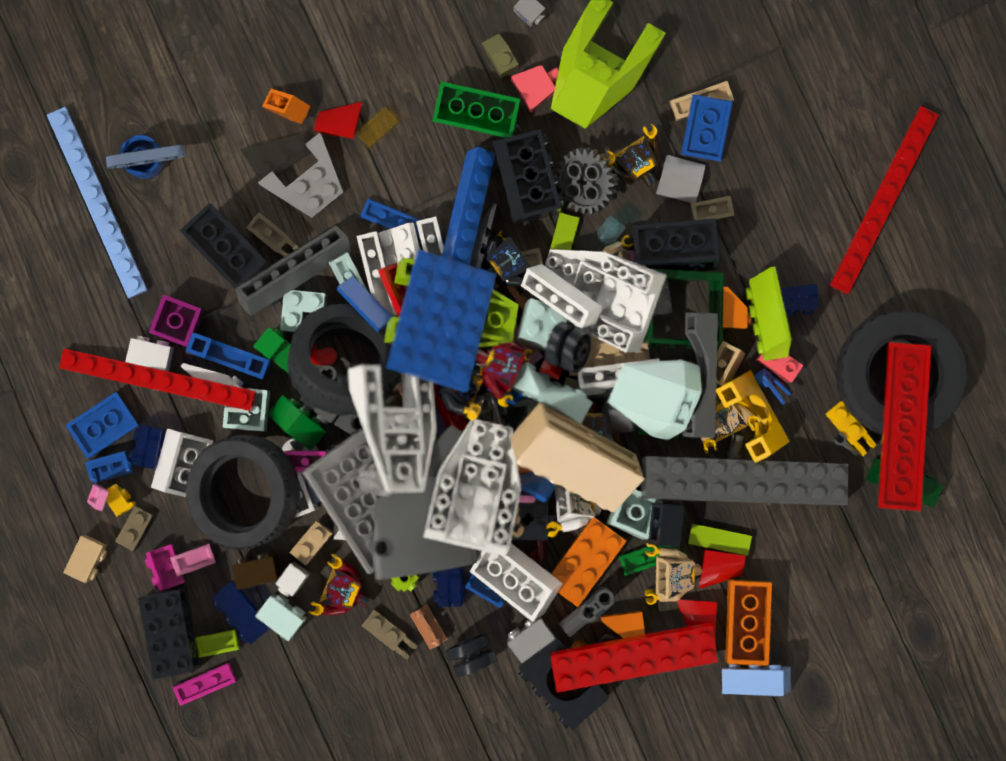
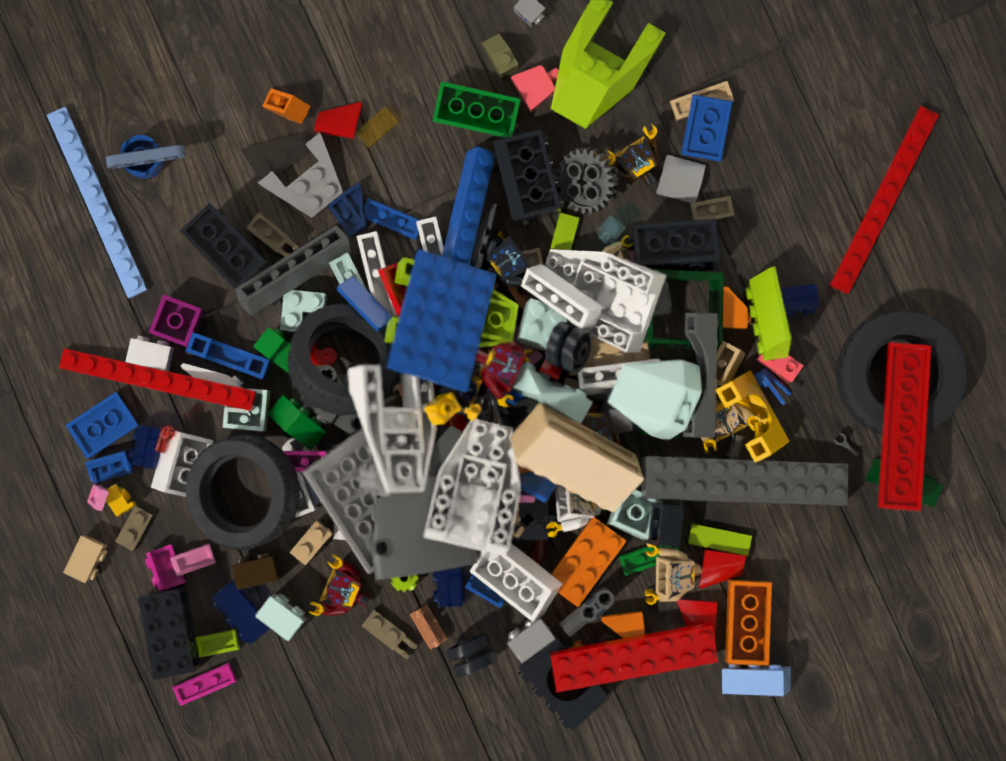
white brick [276,562,311,596] -> none
white plate [378,223,420,267] -> none
yellow hinge [825,401,876,456] -> none
none -> clear red arm [155,426,175,454]
none -> dark blue wing [327,182,367,238]
none -> yellow brick [424,392,462,425]

